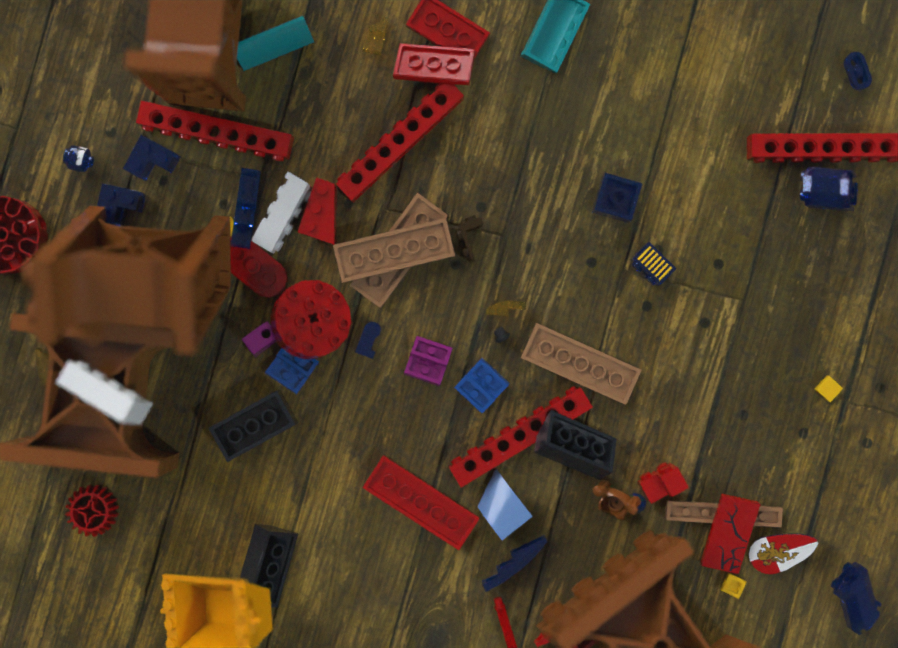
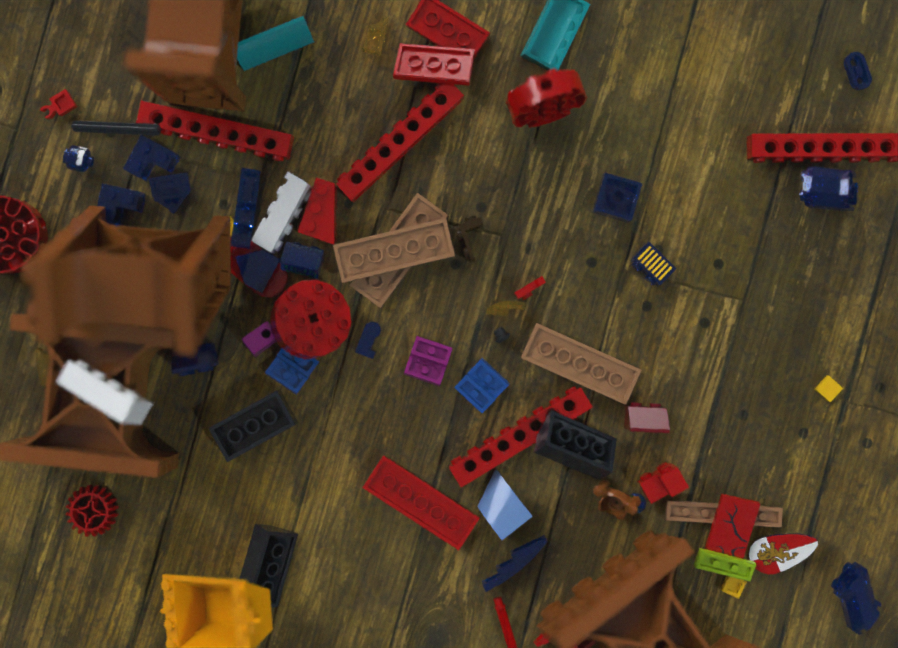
none -> red plate [40,89,78,120]
none -> black axle [71,120,161,136]
none -> clear blue slope [149,172,191,214]
none -> clear blue slope [171,343,219,377]
none -> clear blue slope [235,249,280,293]
none -> clear blue brick [280,242,324,279]
none -> red brick [506,69,587,128]
none -> red plate [514,276,546,301]
none -> slope [624,402,670,433]
none -> lime tile [694,548,756,582]

